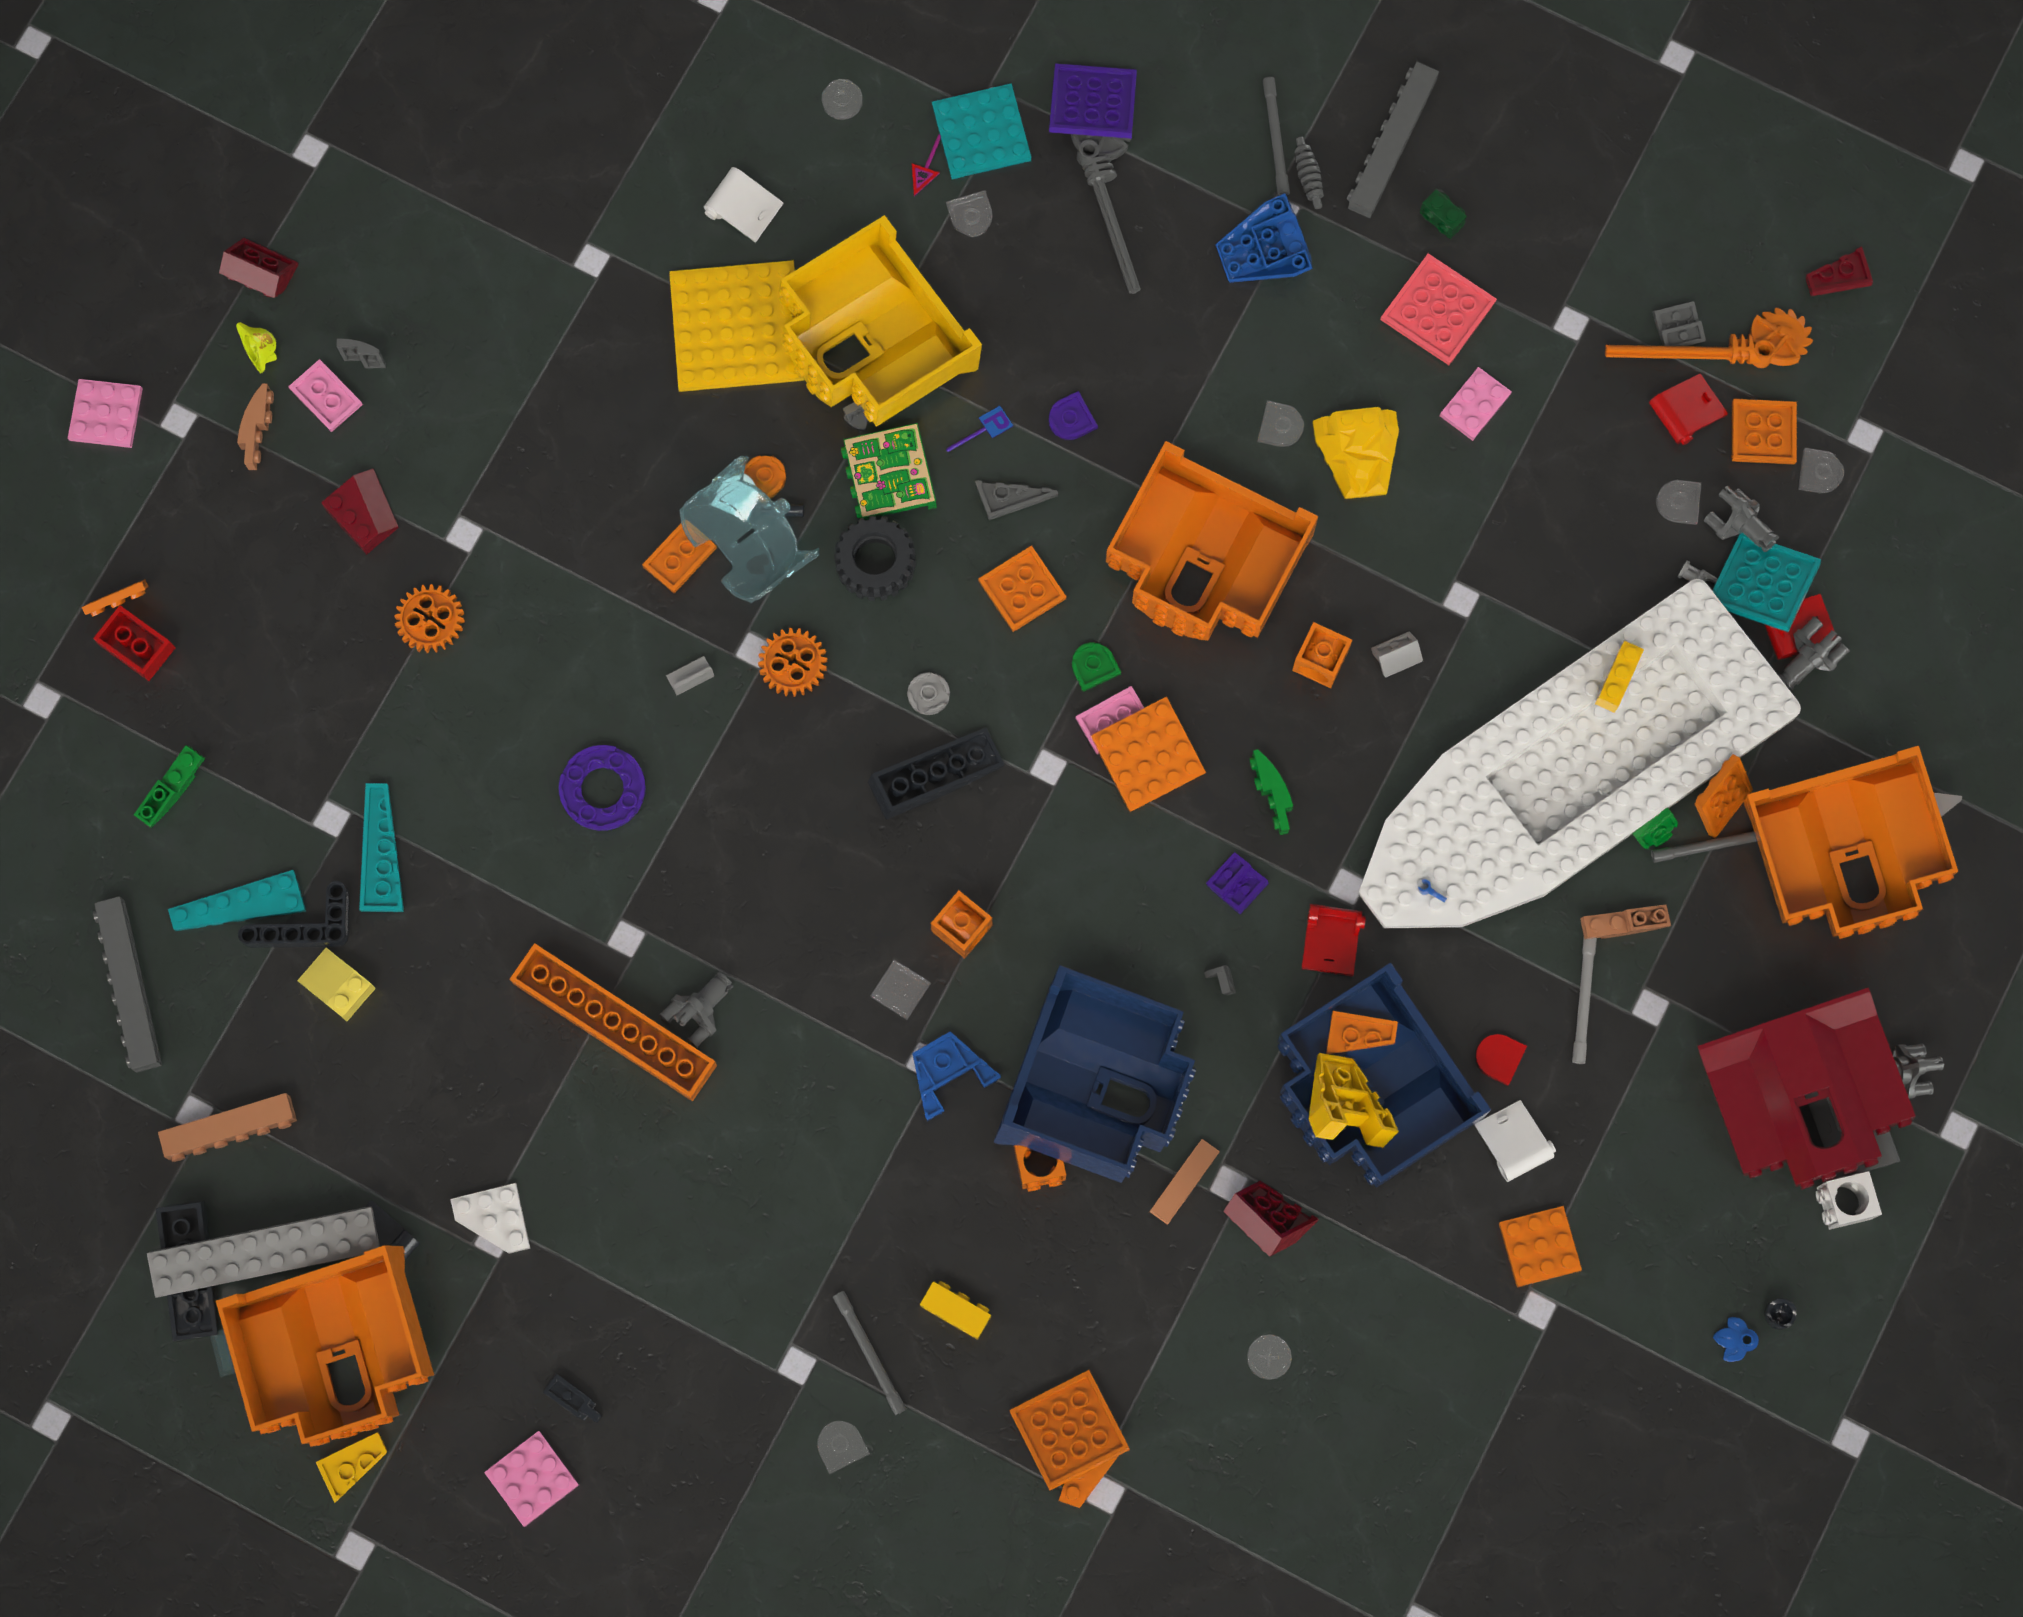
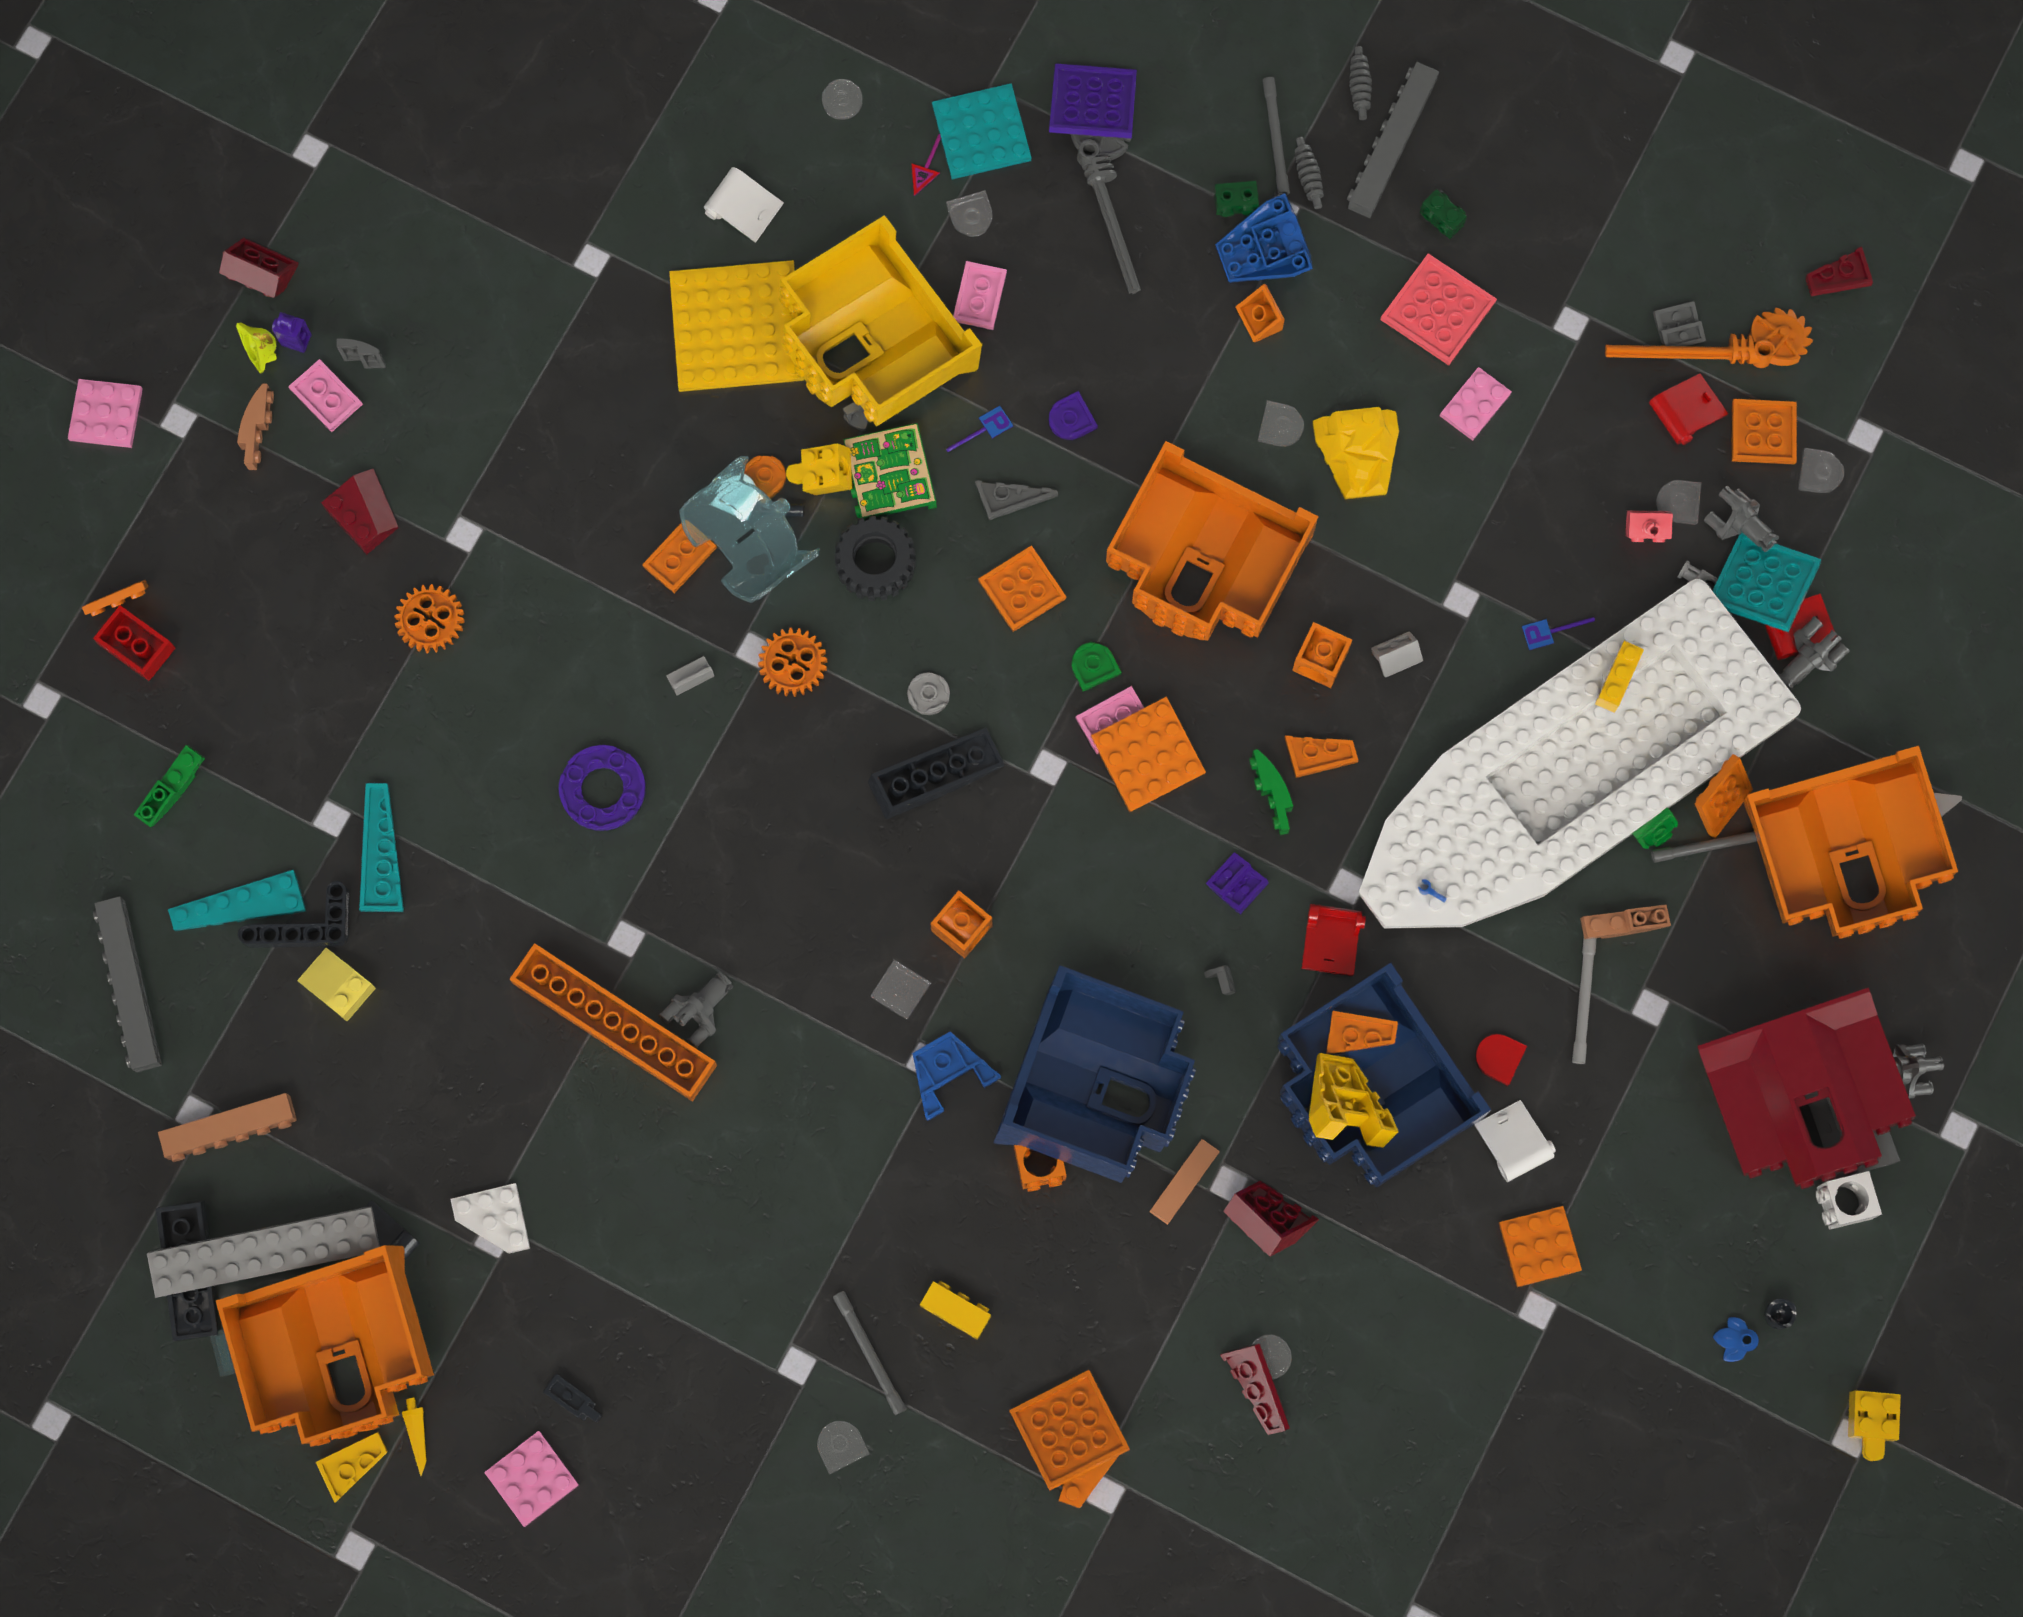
none -> dark purple brick [272,312,312,353]
none -> yellow bar [402,1398,426,1476]
none -> yellow brick [786,443,852,495]
none -> bright pink plate [953,261,1007,330]
none -> dark green brick [1214,181,1259,217]
none -> dark red wing [1221,1343,1290,1435]
none -> orange slope [1236,284,1285,342]
none -> orange wing [1284,736,1358,778]
none -> dark grey piece [1349,46,1372,120]
none -> piece [1522,617,1595,650]
none -> coral brick [1625,510,1673,542]
none -> yellow brick [1848,1390,1901,1461]

